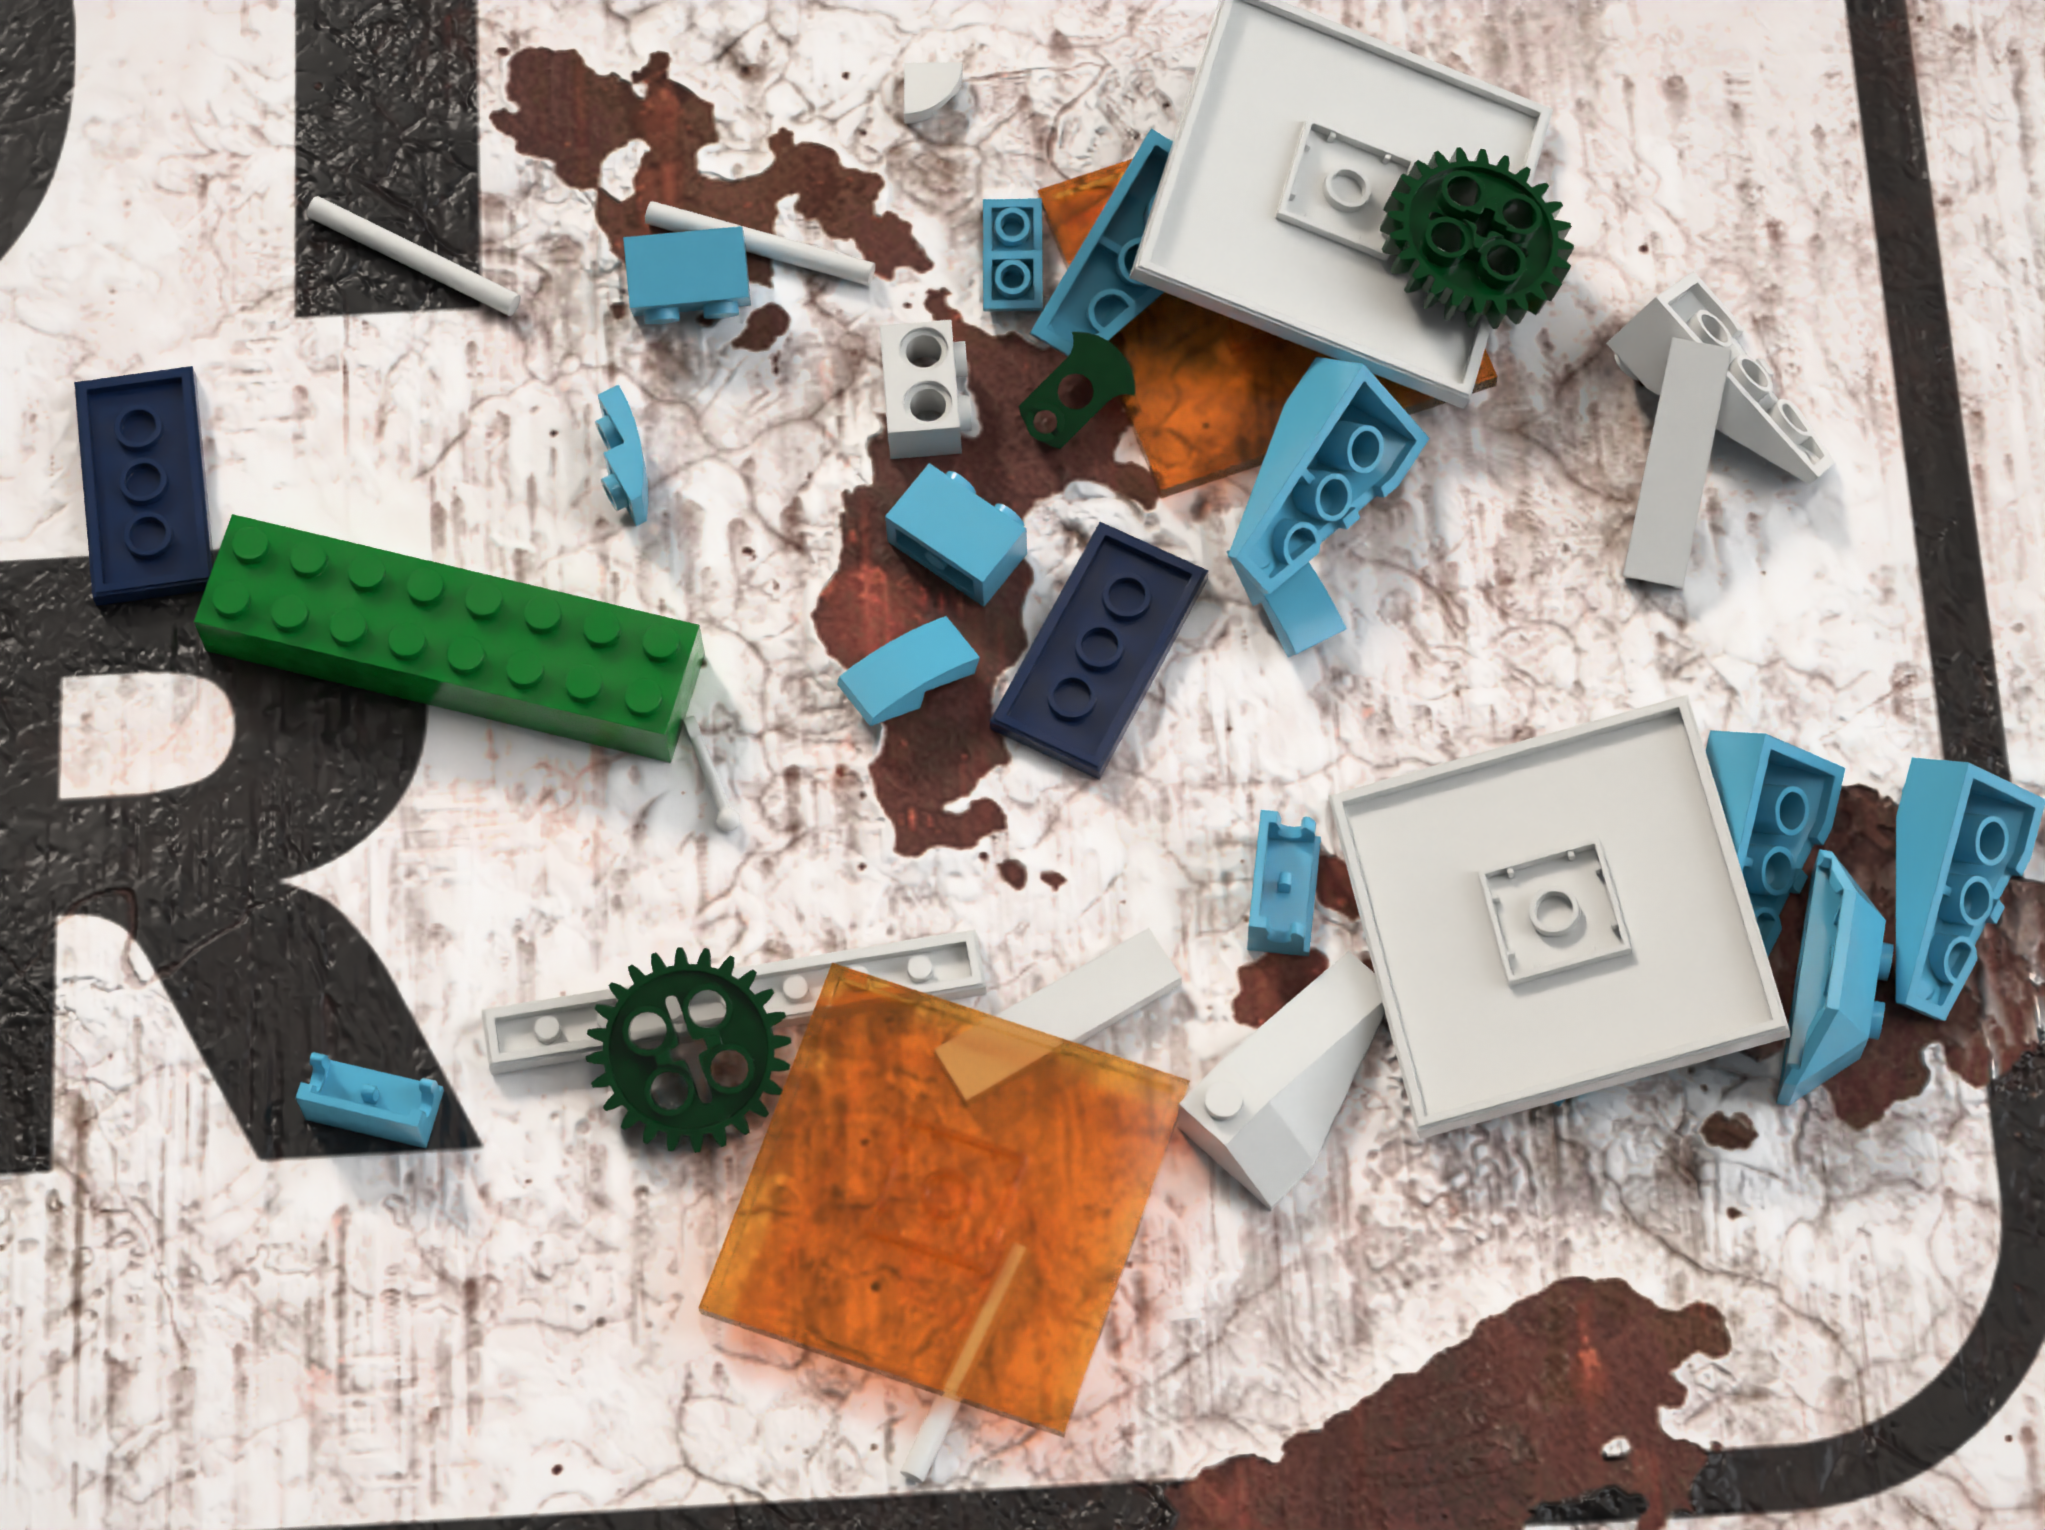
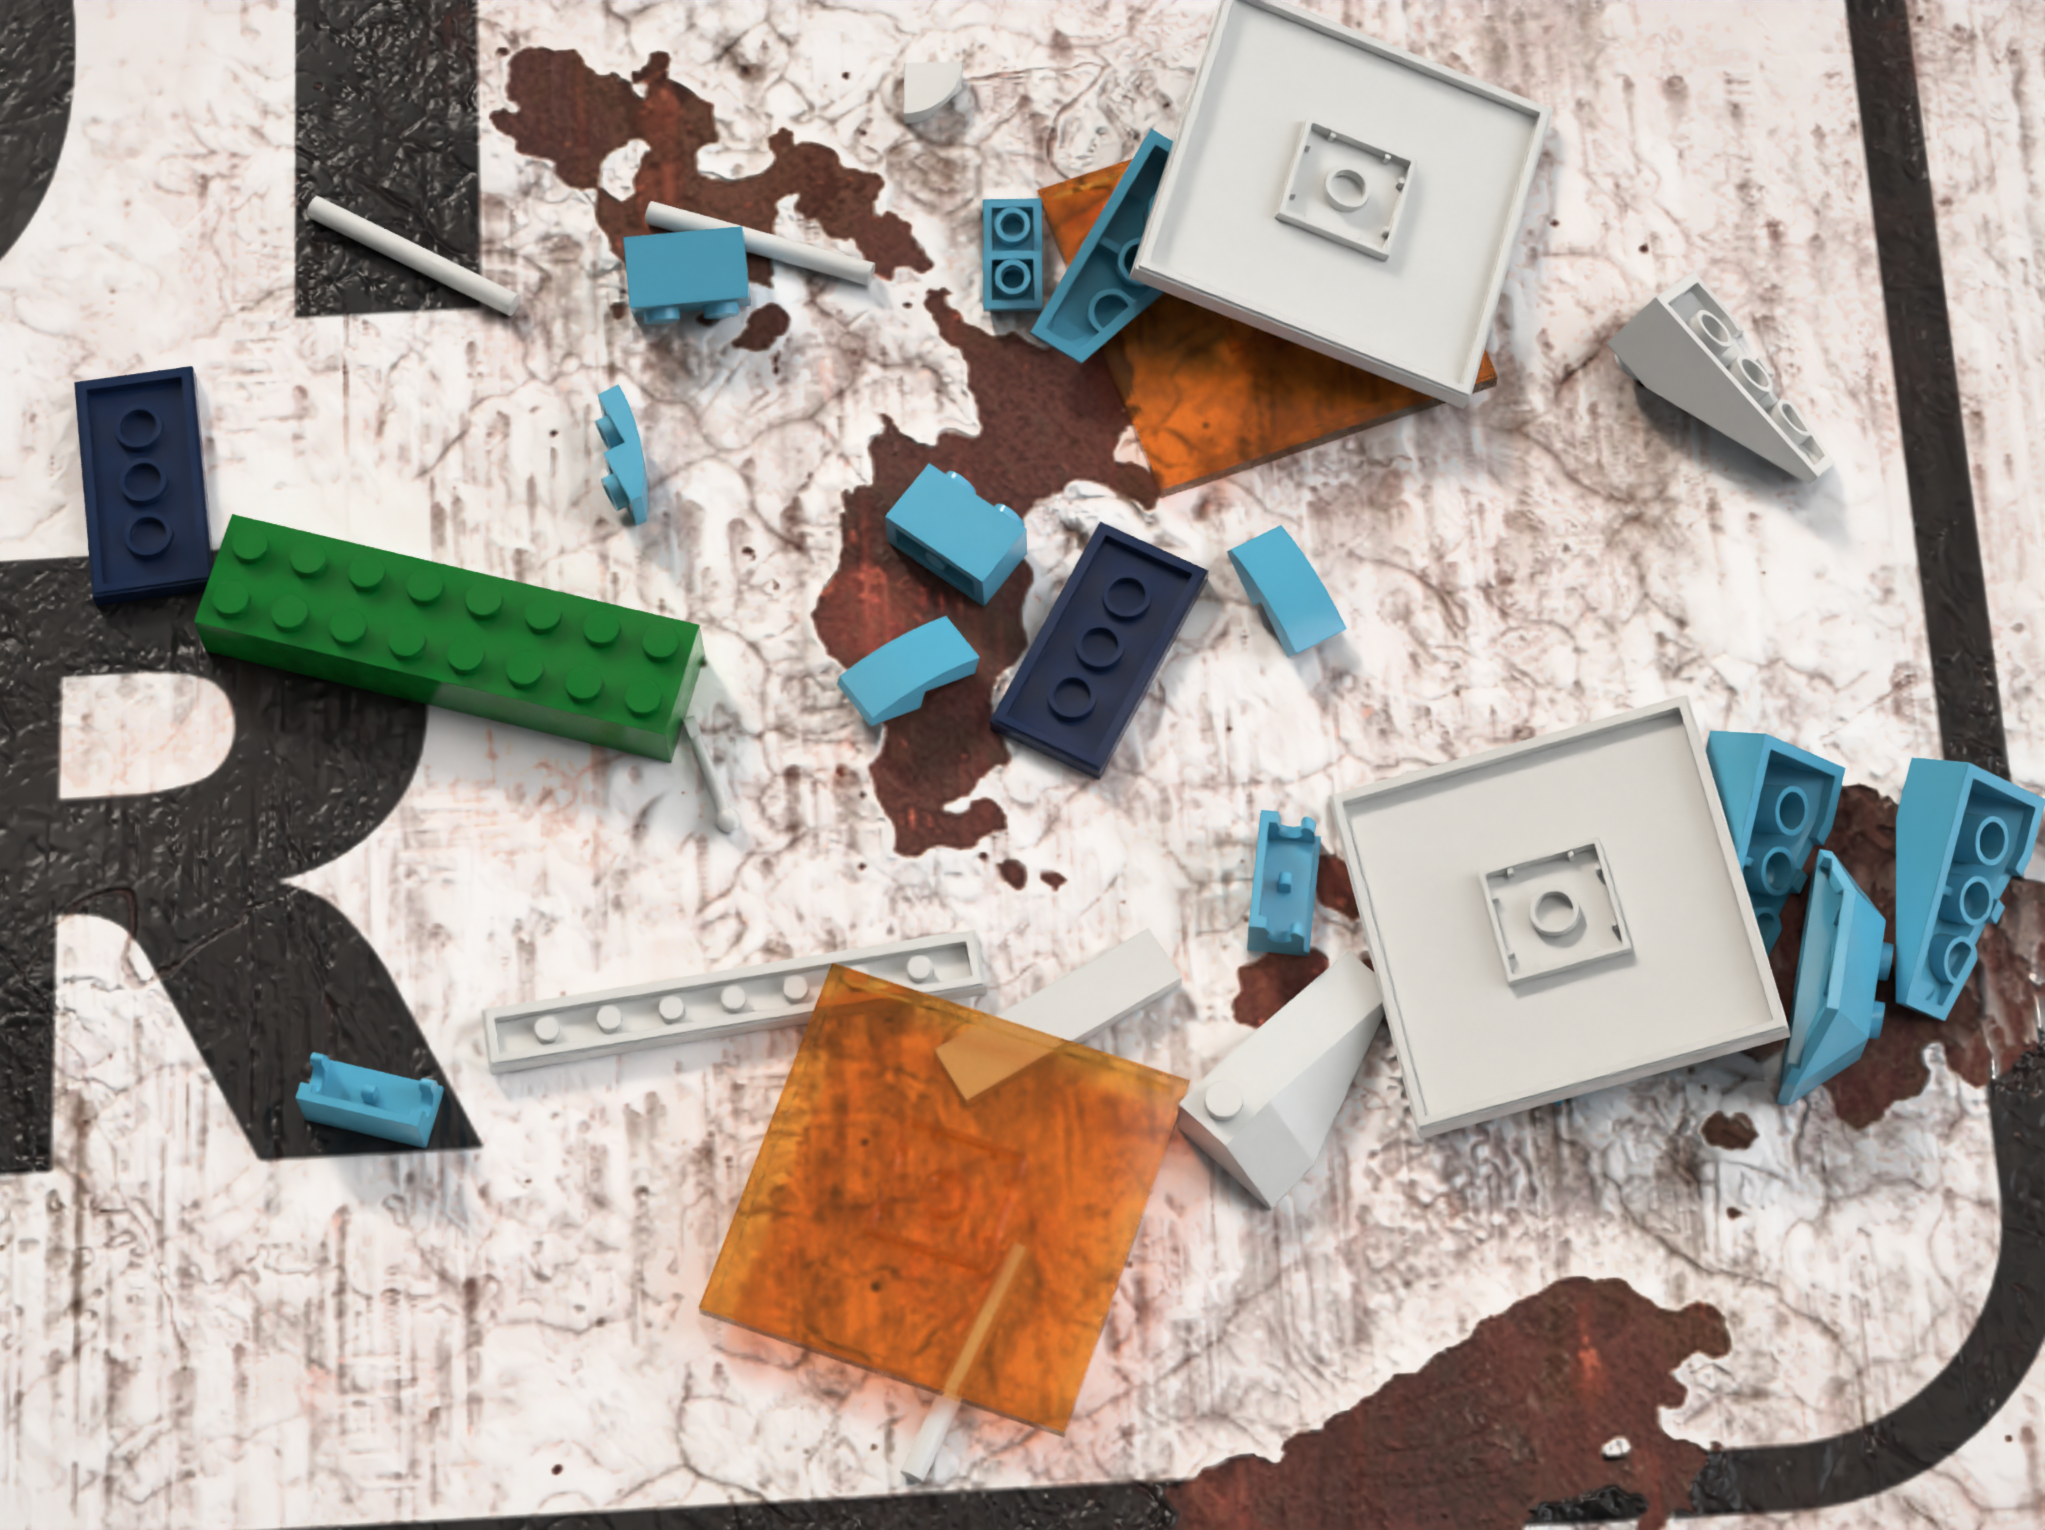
dark green gear [586,947,792,1153] -> none
white brick [880,320,972,459] -> none
dark green piece [1018,332,1135,449] -> none
medium azure wedge [1228,357,1430,594] -> none
dark green gear [1380,147,1574,329] -> none
white tile [1623,337,1732,589] -> none

